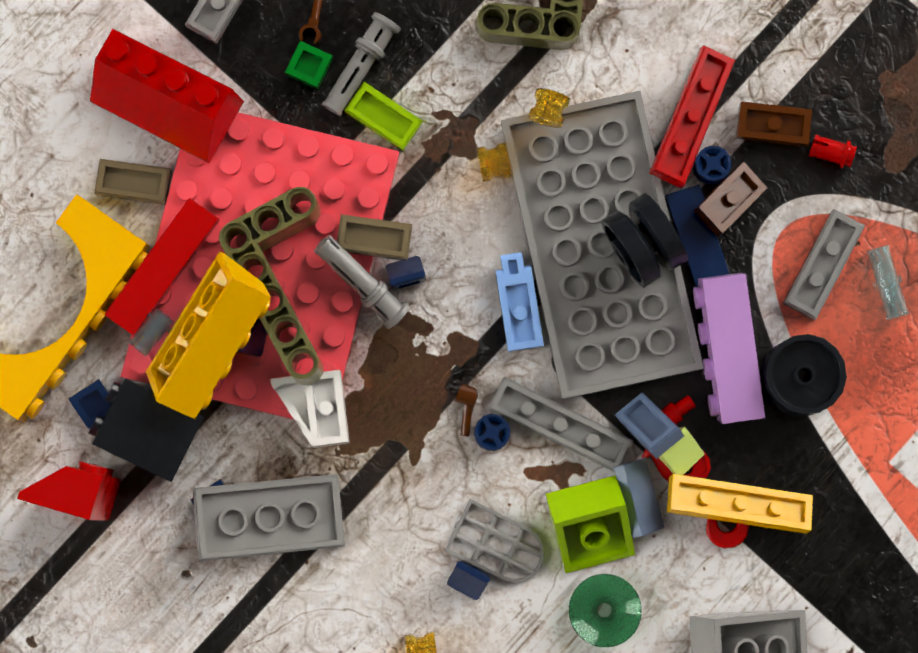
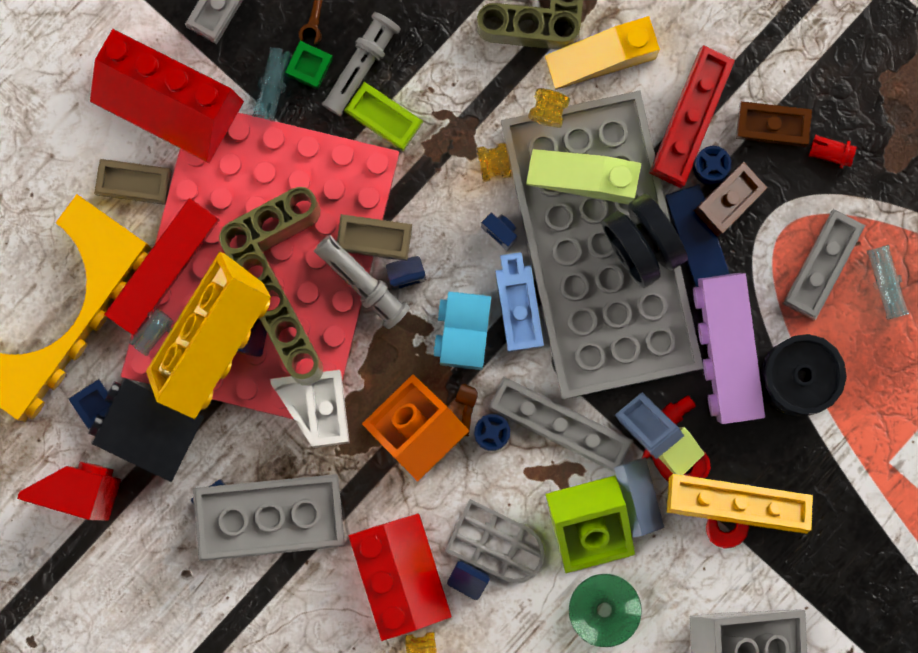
none -> clear light blue pin [252,48,292,122]
none -> red slope [348,513,452,641]
none -> orange slope [362,374,469,482]
none -> medium azure brick [434,291,491,370]
none -> dark blue plate [481,212,518,251]
none -> yellowish green slope [526,149,642,205]
none -> yellow slope [545,16,660,90]

